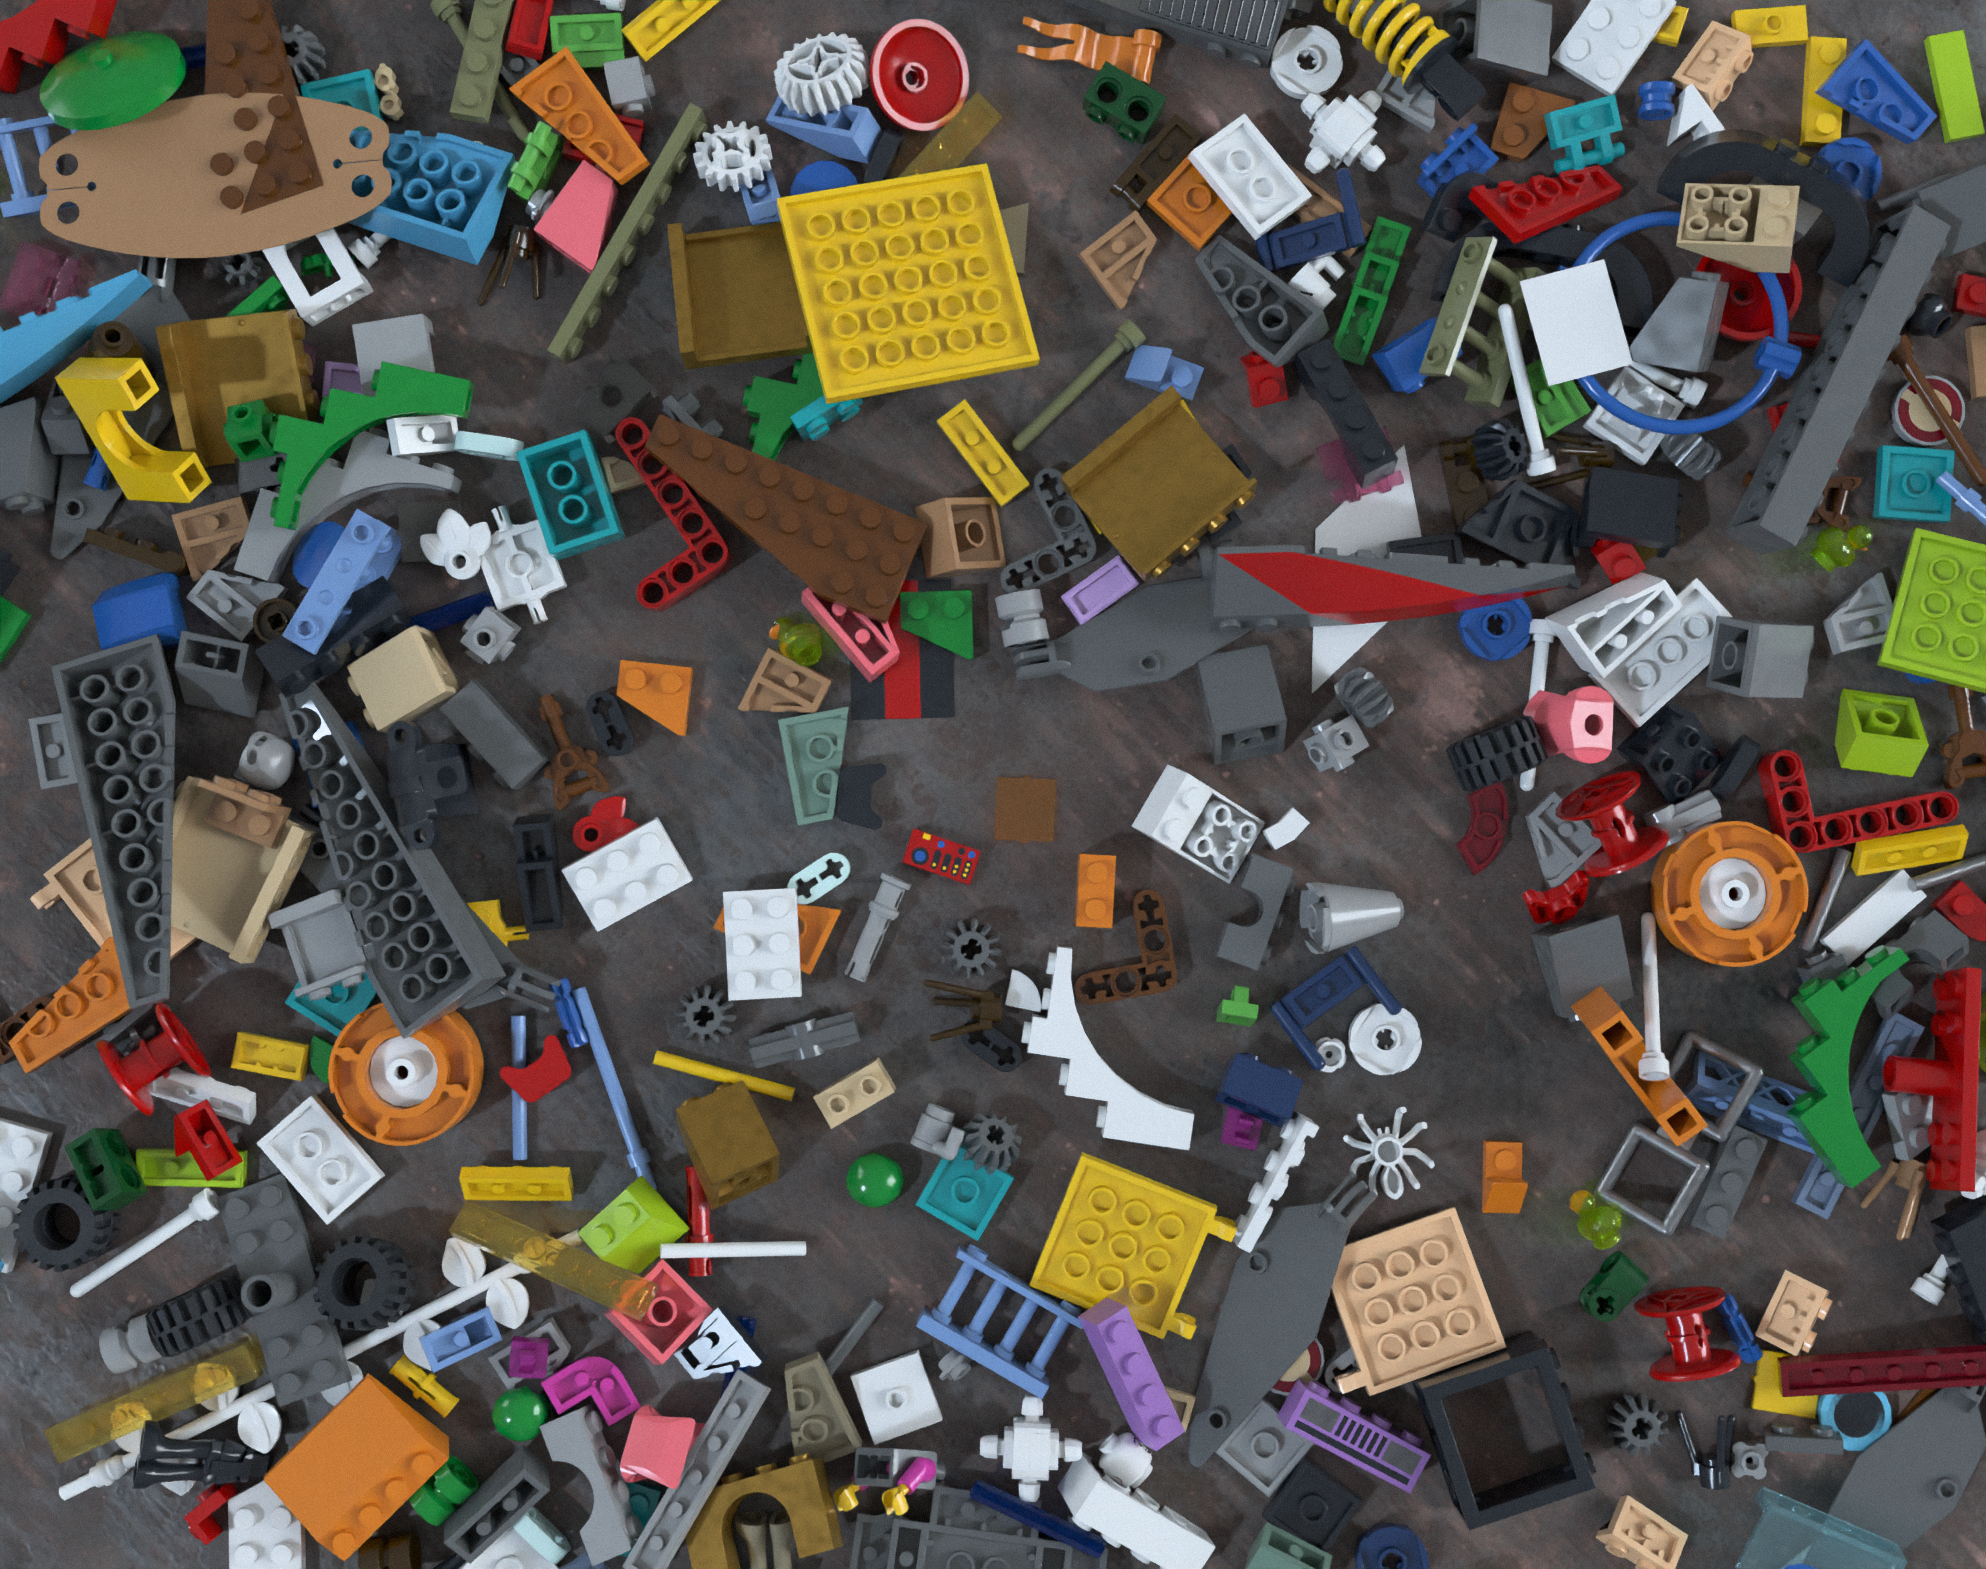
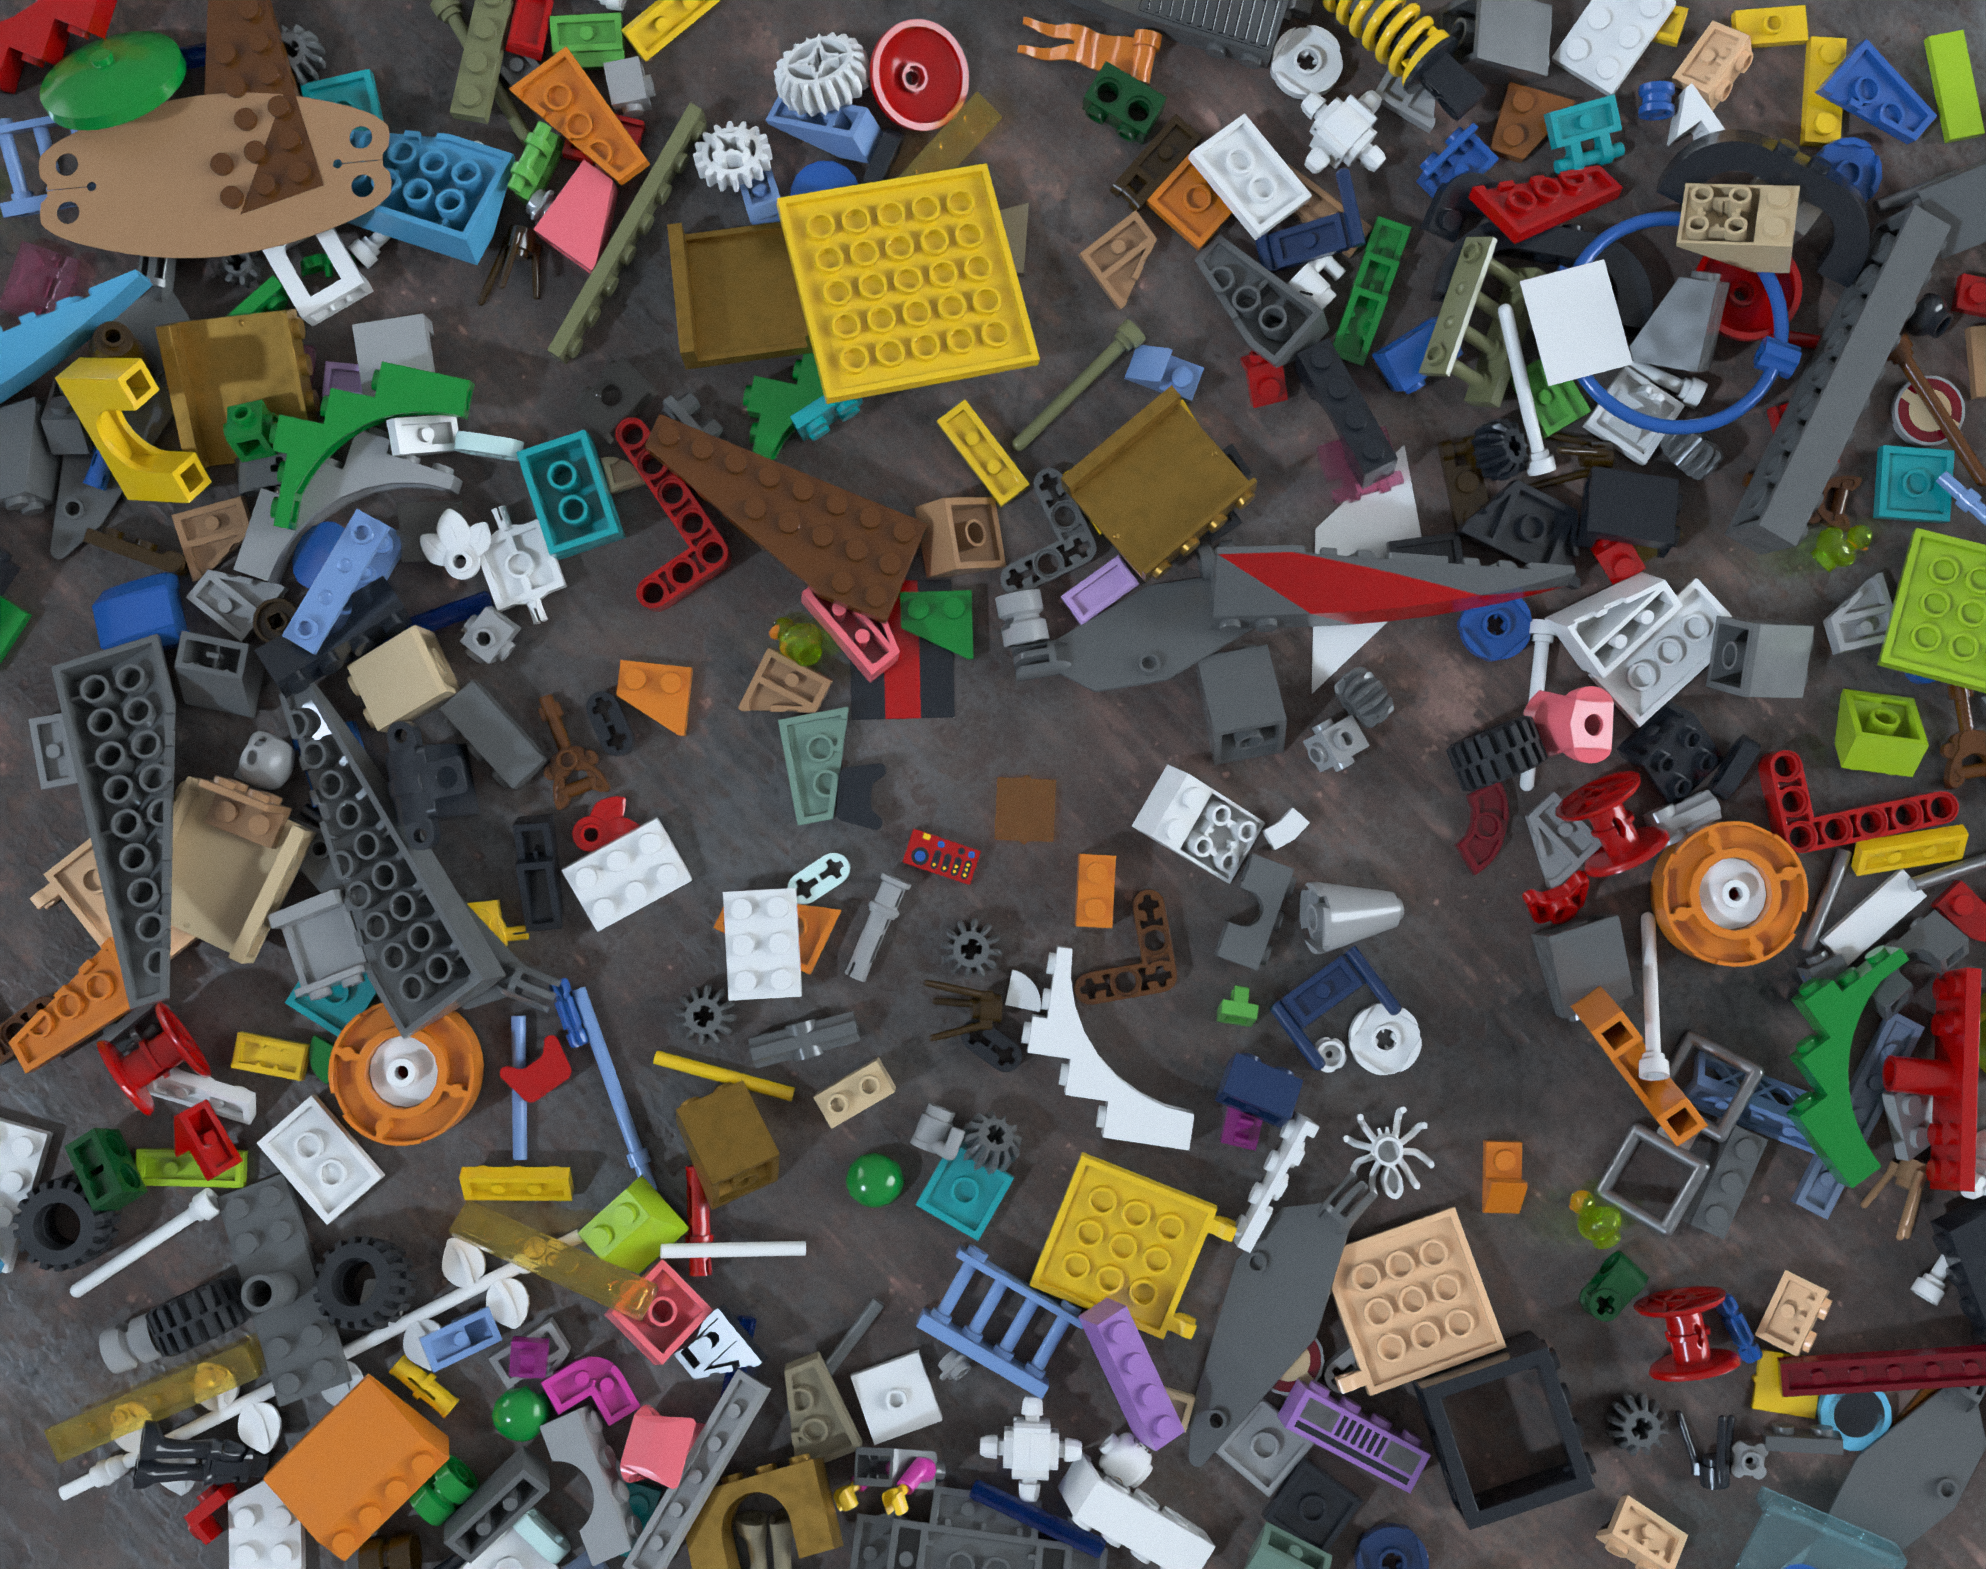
tan piece [374,63,404,121] -> none

